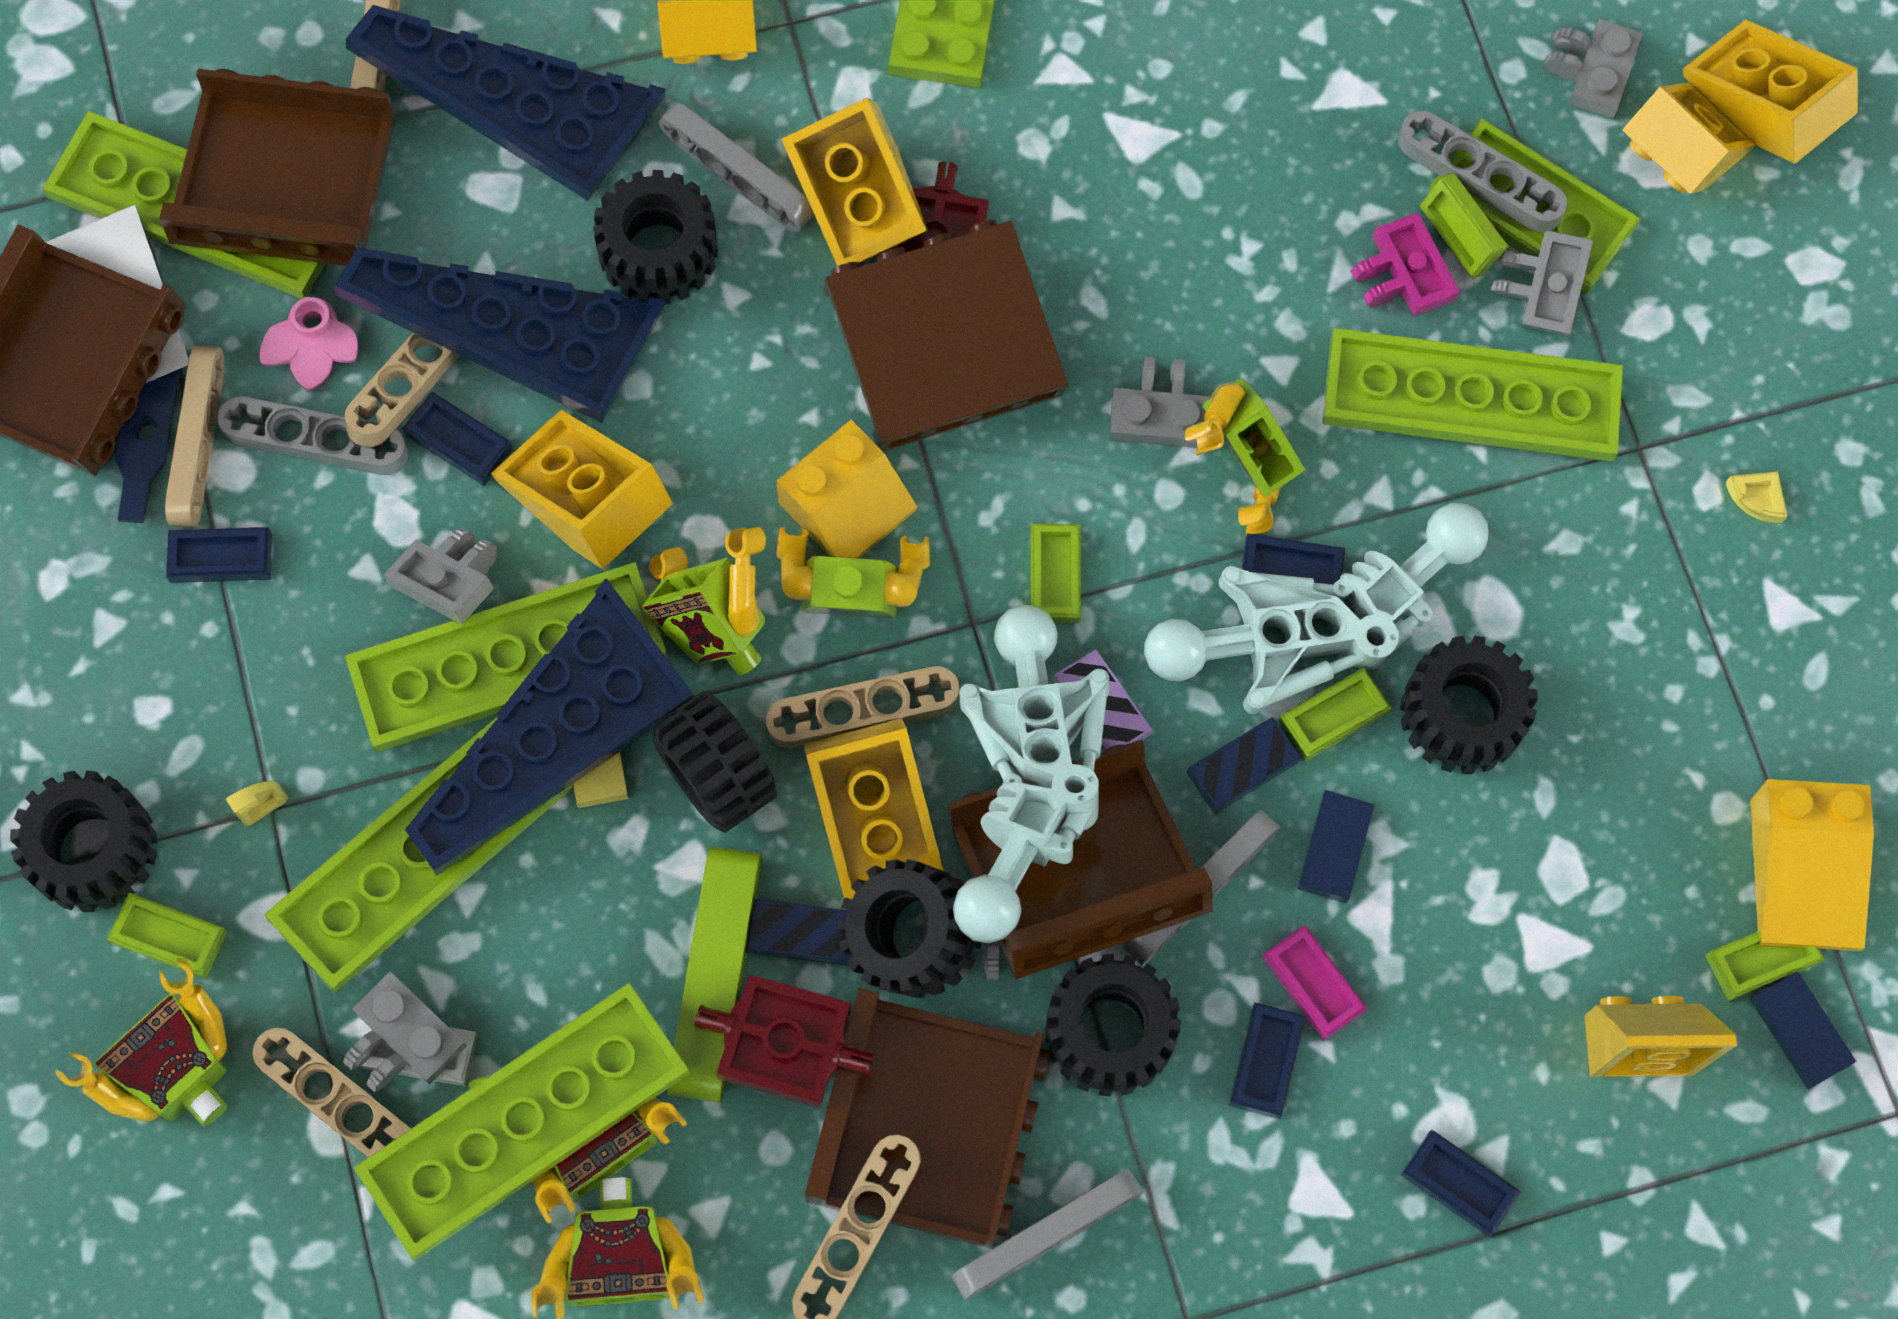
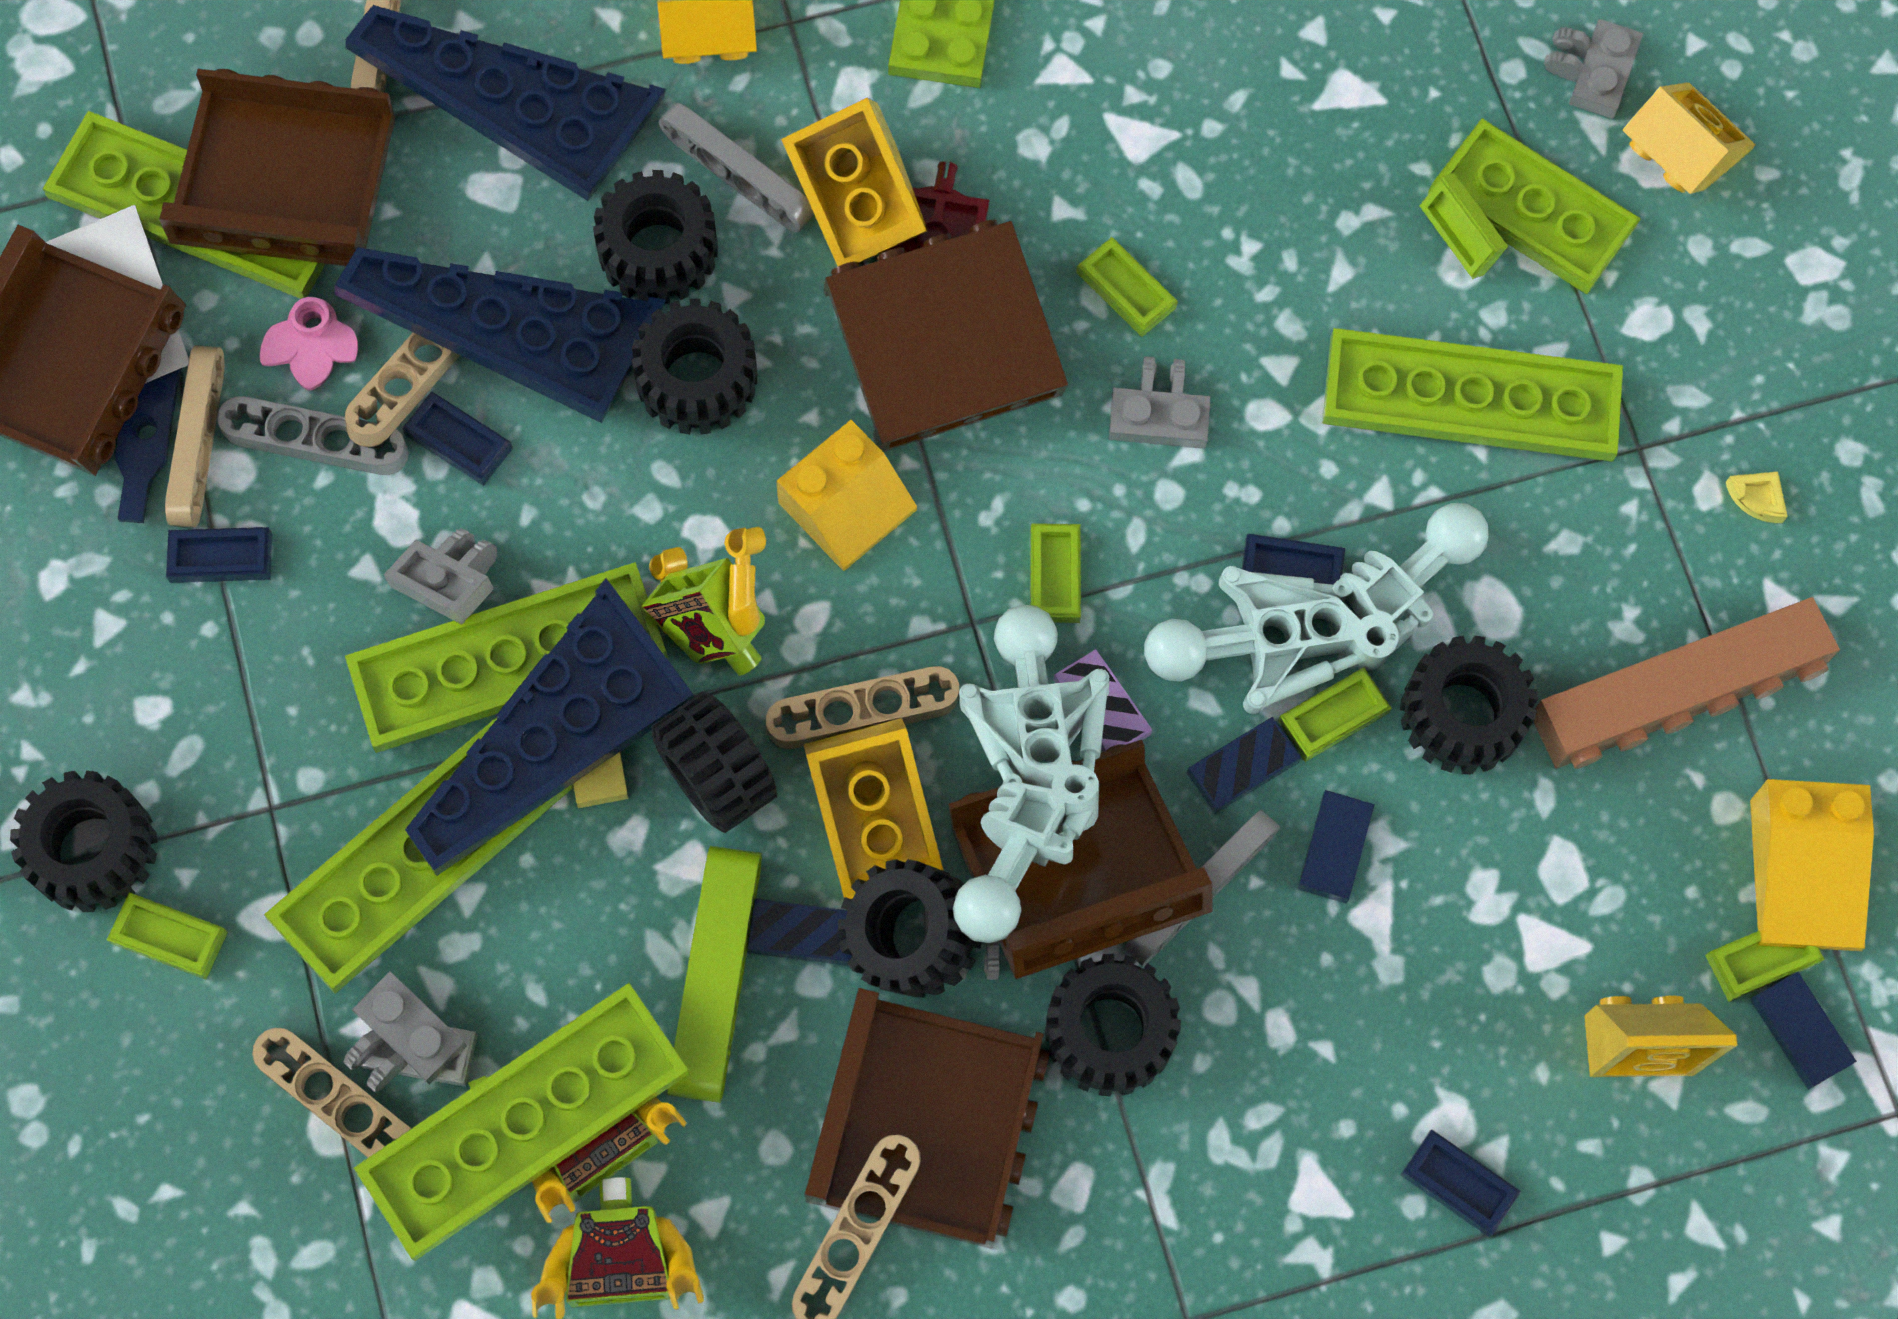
torso [55,958,228,1127] -> none
light yellow tile [225,781,289,827] -> none
yellow slope [491,409,673,569] -> none
dark red plate [694,974,875,1108] -> none
torso [776,527,930,619] -> none
light grey beam [951,1169,1144,1300] -> none
torso [1185,379,1306,535] -> none
dark blue tile [1229,1002,1305,1119] -> none
dark pink tile [1262,925,1368,1041] -> none
dark pink hinge [1350,212,1460,317] -> none
light grey beam [1398,111,1567,232] -> none
light grey hinge [1491,230,1593,337] -> none
yellow slope [1683,19,1858,164] -> none
none -> black tyre [631,299,758,435]
none -> lime tile [1076,237,1178,337]
none -> nougat brick [1534,597,1840,769]

